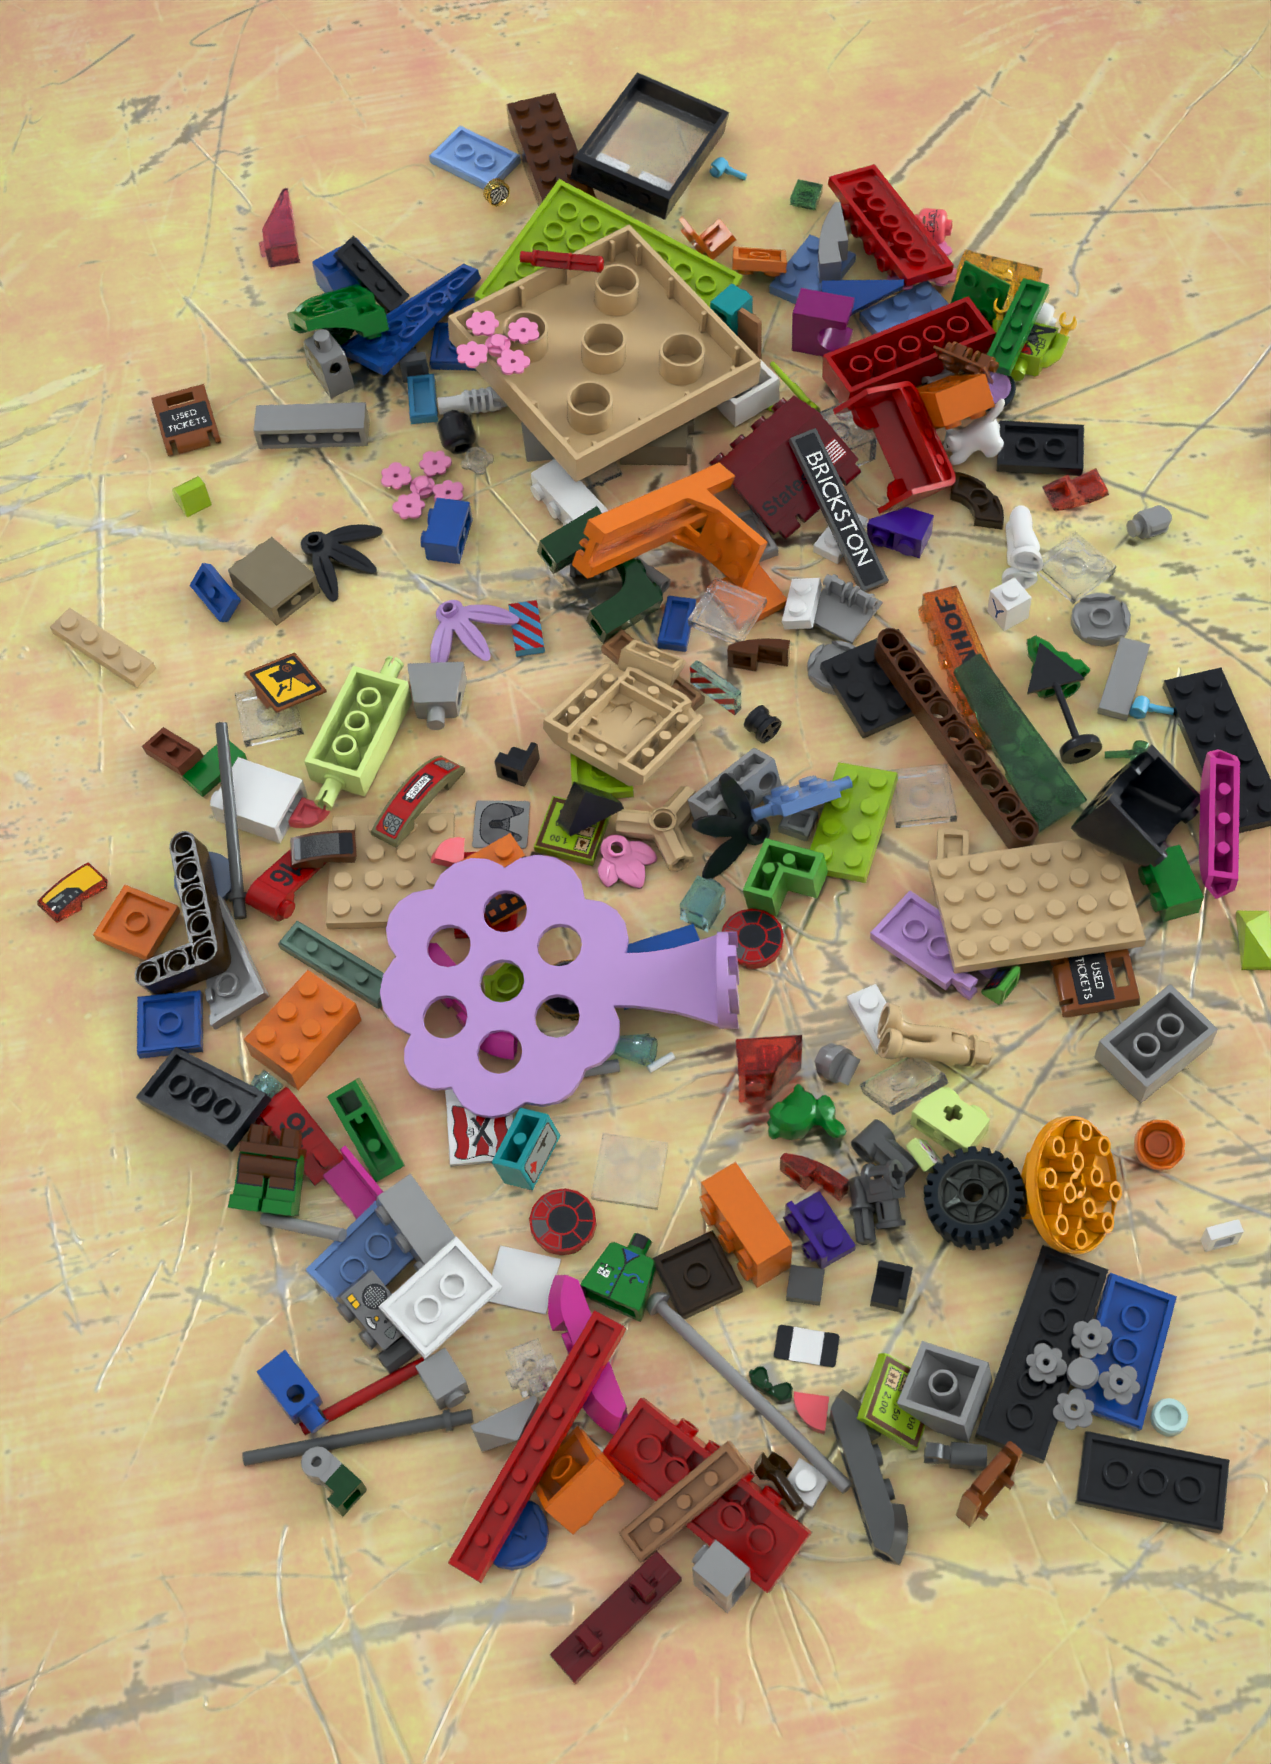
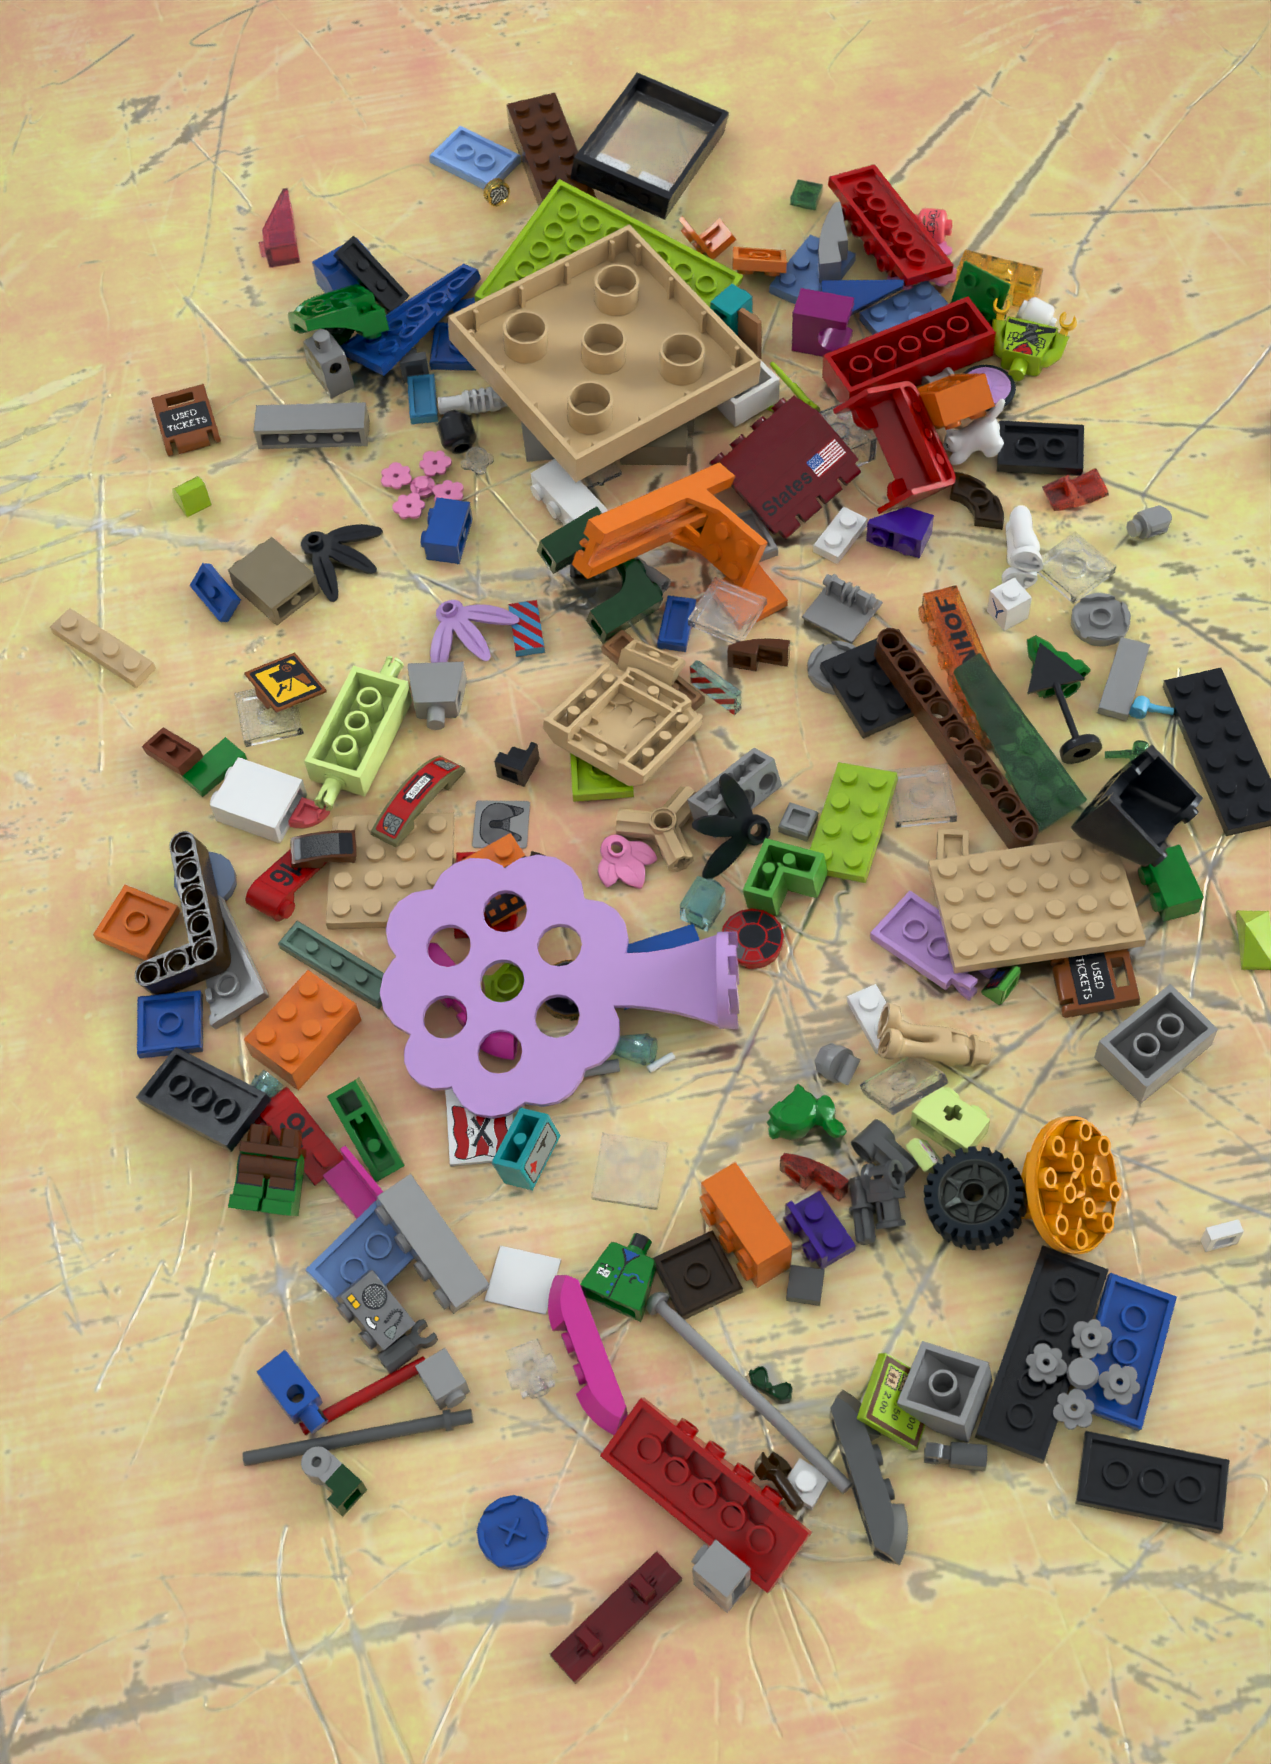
slope [37,862,108,923] -> none
dark grey bar [215,722,247,919] -> none
light grey bar [260,1213,347,1242] -> none
white tile [378,1236,502,1359] -> none
coral tile [431,837,465,867] -> none
red plate [448,1310,626,1583] -> none
bright pink plant [456,311,539,375] -> none
light grey slope [471,1395,539,1452] -> none
red piece [520,250,604,273] -> none
tile [529,1188,597,1256] -> none
tile [534,796,611,866] -> none
orange slope [535,1425,625,1535] -> none
black slope [557,782,624,837] -> none
medium nougat tile [619,1441,752,1562] -> none
medium azure hand [710,157,747,180] -> none
clear red slope [736,1035,802,1105] -> none
black wheel [744,705,782,743] -> none
medium blue plate [751,776,853,821] -> none
sticker [774,1325,840,1367] -> none
white plate [782,578,822,629] -> none
tile [789,428,889,592] -> none
coral tile [794,1392,829,1434] -> none
black panel [870,1260,913,1313] -> none
dark orange hinge [933,341,999,384] -> none
dark orange container [956,1441,1023,1527] -> none
green plate [987,278,1049,376] -> none
orange hair [1134,1120,1185,1171] -> none
light aqua tile [1150,1398,1188,1437] -> none
dark pink brick [1199,749,1240,899] -> none

